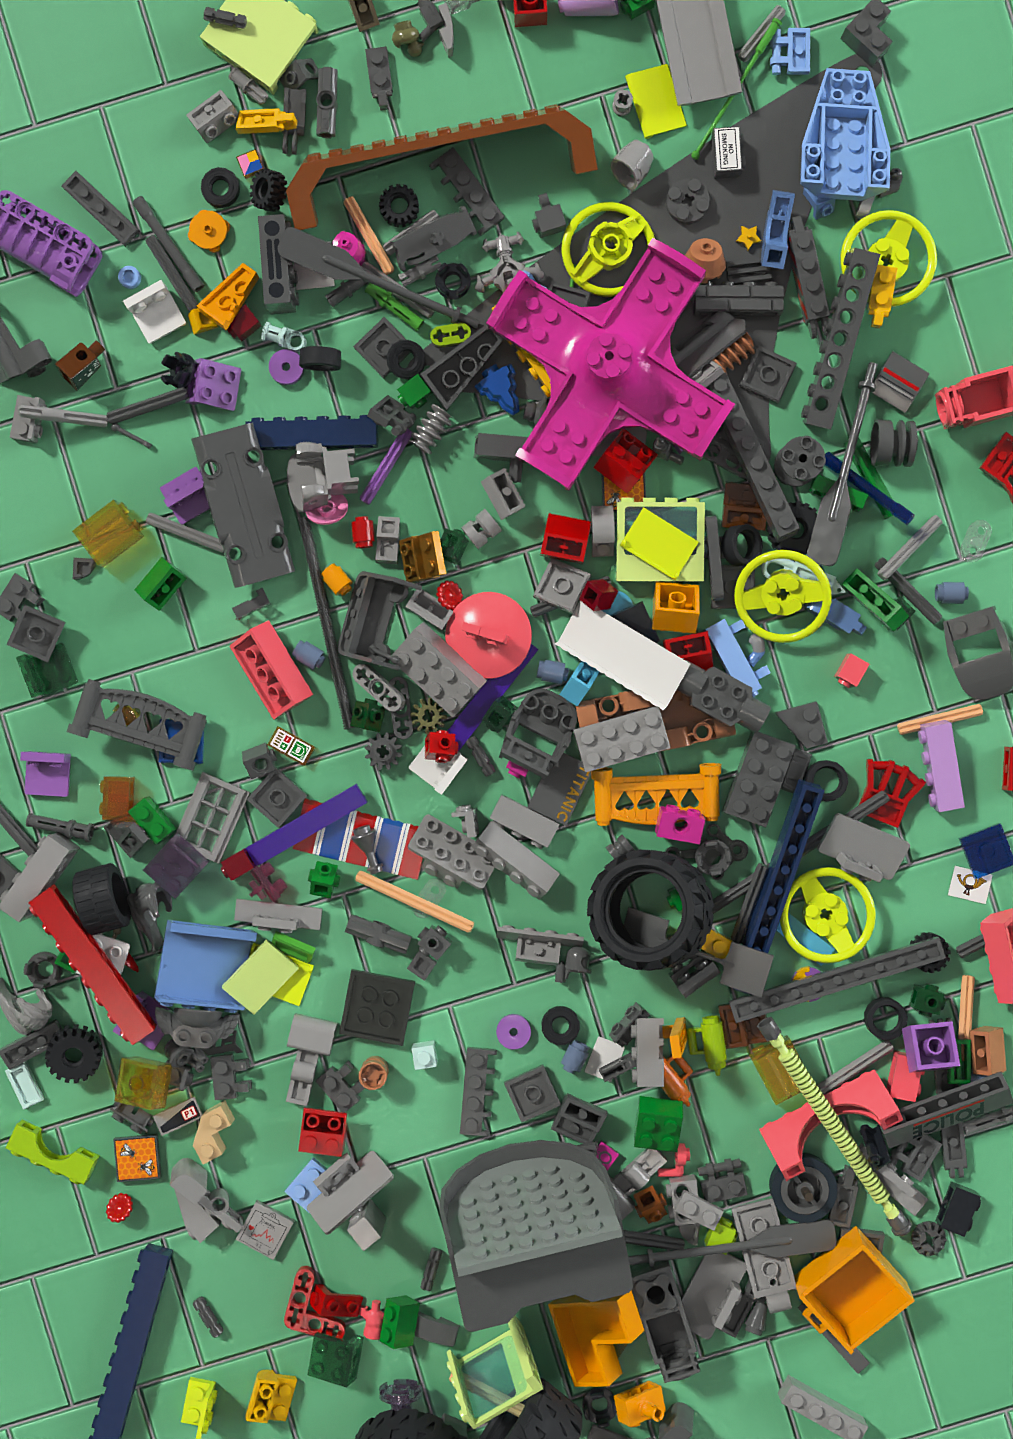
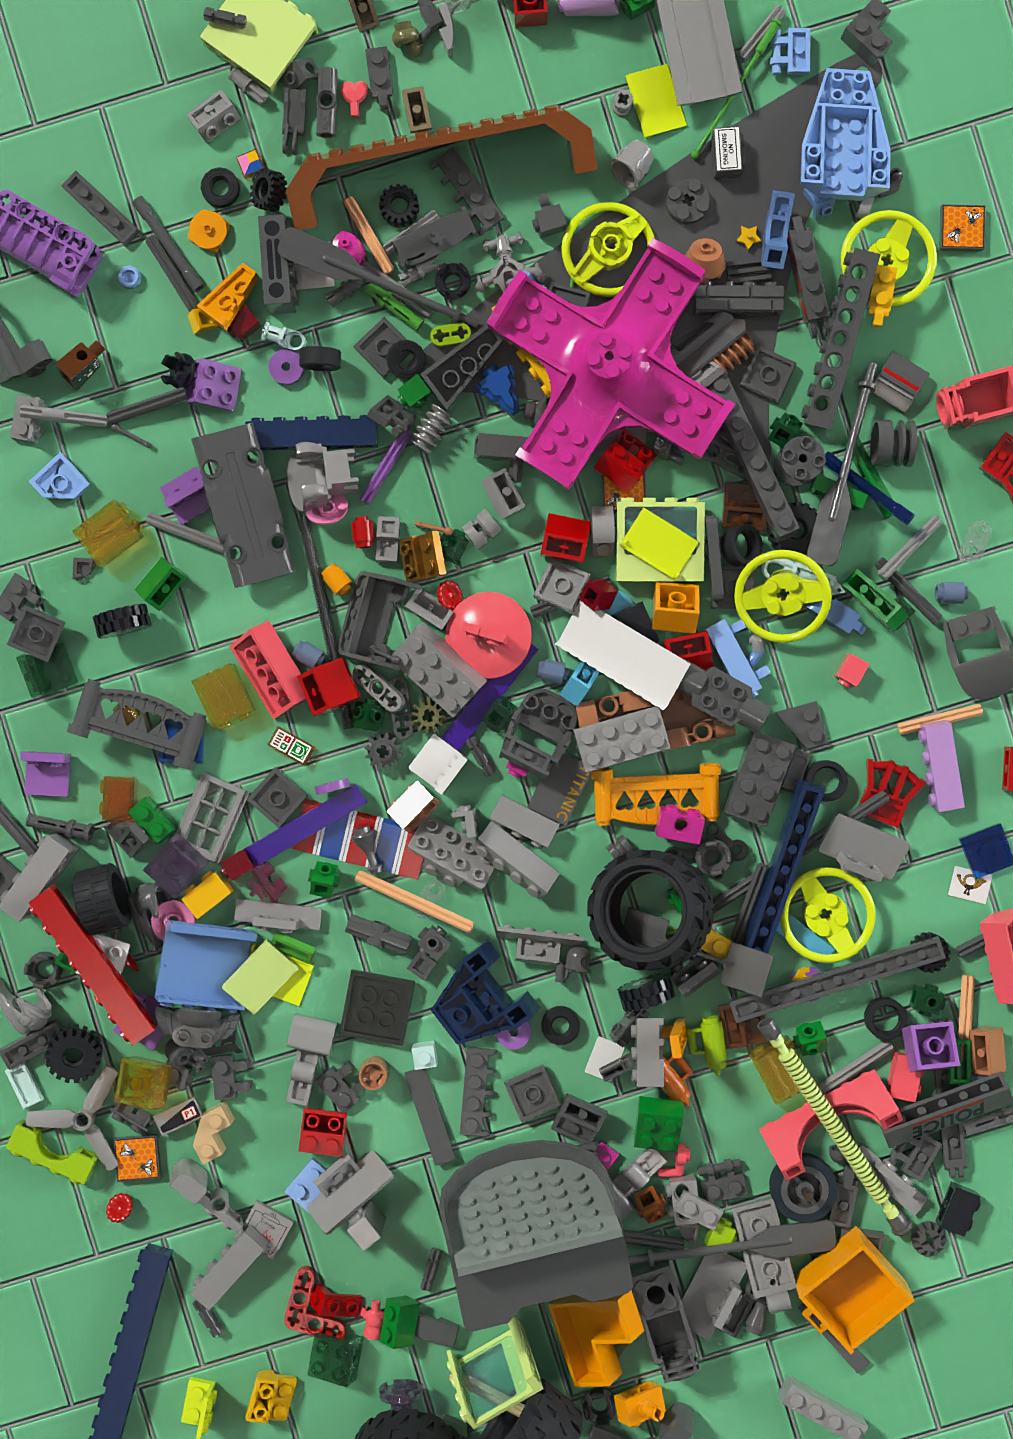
white bracket [123,280,186,344] -> none
light grey slope [174,1189,221,1243] -> none
dark grey piece [232,588,270,620] -> none
yellow hinge [236,108,298,134] -> none
dark grey brick [242,743,277,779] -> none
red brick [425,730,458,763] -> none
sand blue brick [561,1040,590,1074] -> none
black hinge [859,1124,891,1172] -> none
none -> light grey piece [26,1066,118,1171]
none -> light blue plate [29,452,91,500]
none -> black wheel [92,603,152,639]
none -> bright pink dish [151,900,195,941]
none -> yellow brick [181,870,235,919]
none -> light grey brick [190,1225,269,1310]
none -> clear yellow brick [192,663,255,730]
none -> red slope [297,657,360,717]
none -> medium lavender piece [315,778,350,795]
none -> coral rock [340,81,369,118]
none -> brick [387,781,440,834]
none -> dark tan slope [402,86,432,133]
none -> dark grey piece [404,1068,456,1166]
none -> nougat hinge [414,521,453,536]
none -> dark blue wedge [431,939,541,1044]
none -> black wheel [617,973,676,1012]
none -> dark green brick [768,412,803,448]
none -> green brick [793,1021,828,1056]
none -> dark grey hinge [829,1145,845,1163]
none -> tile [939,204,986,251]

